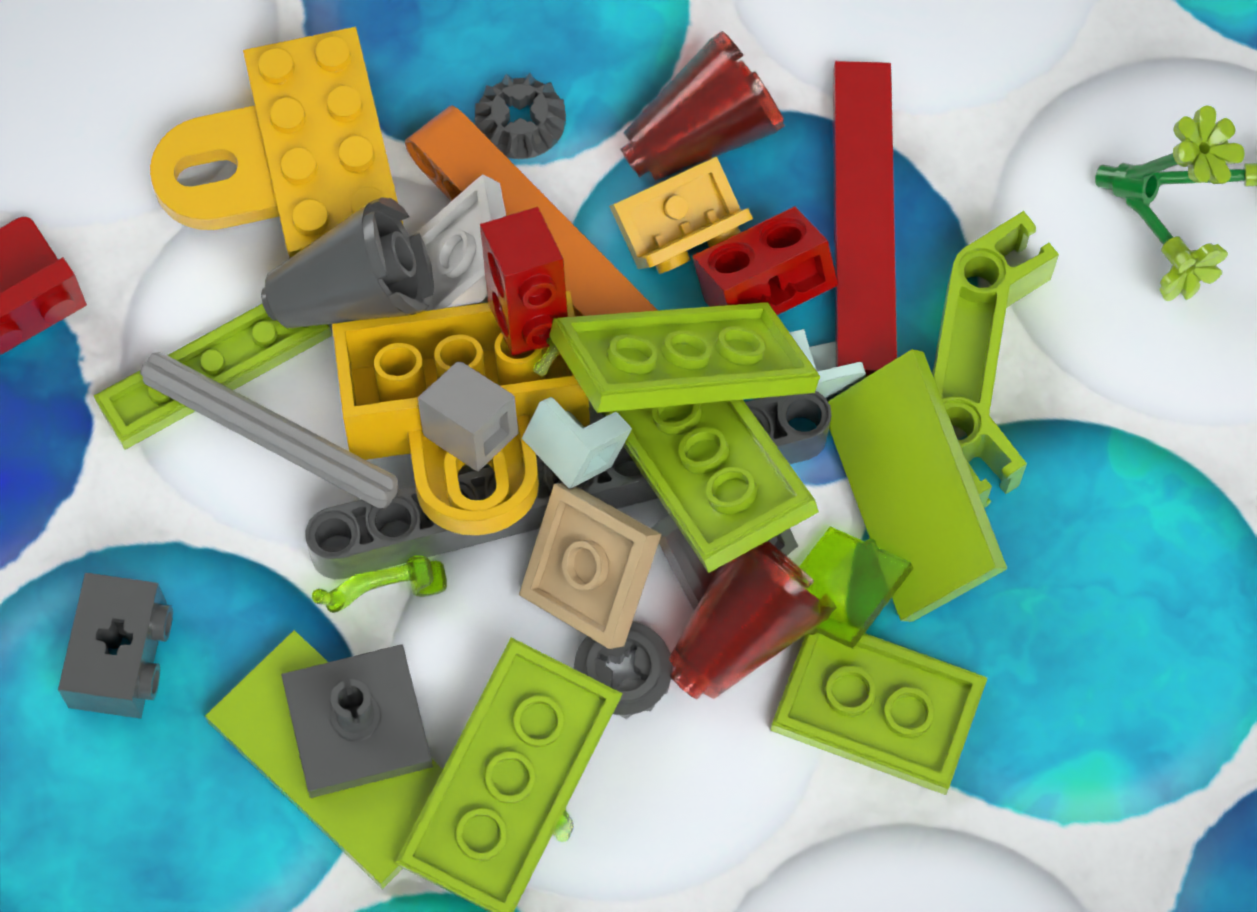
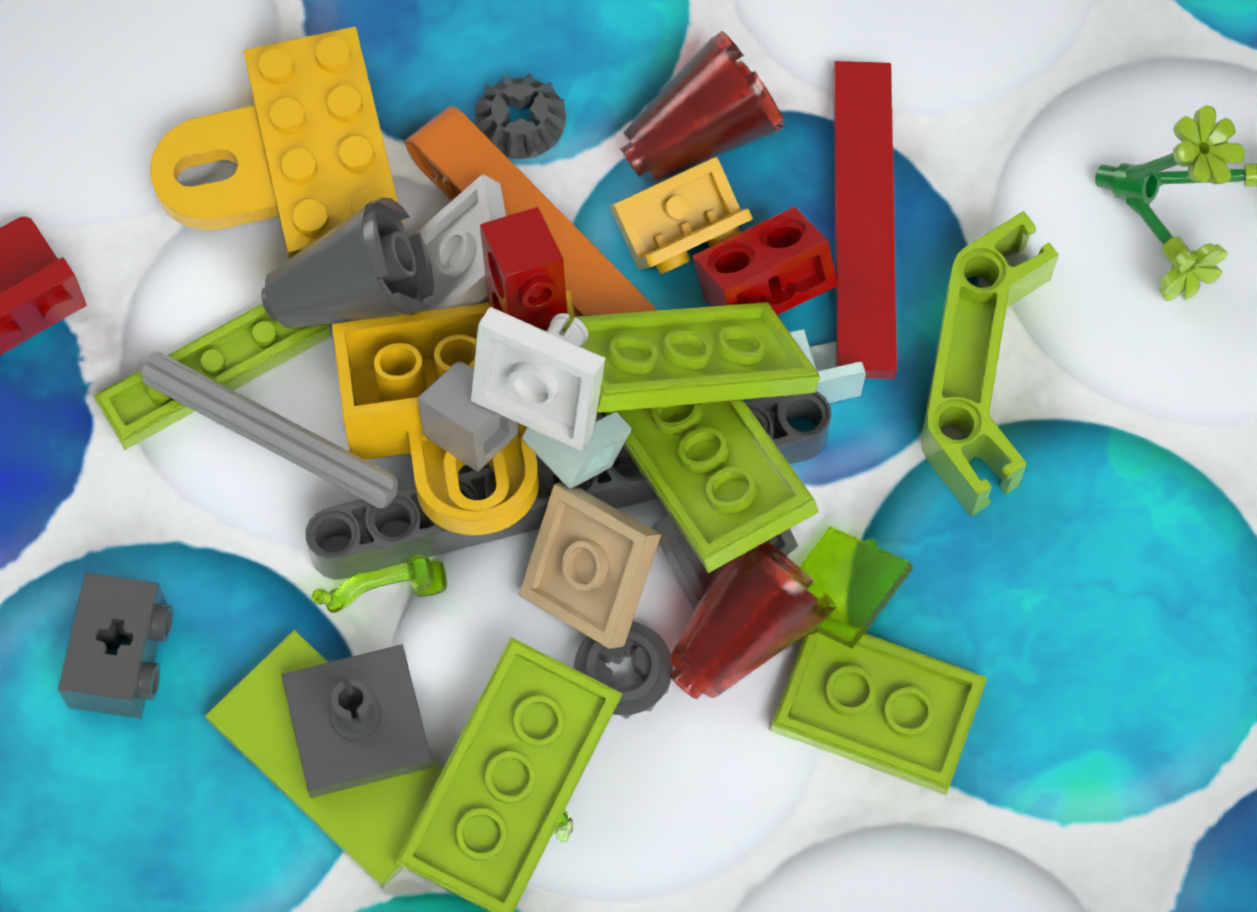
lime tile [828,349,1008,622] -> none
none -> white tile [471,307,605,452]

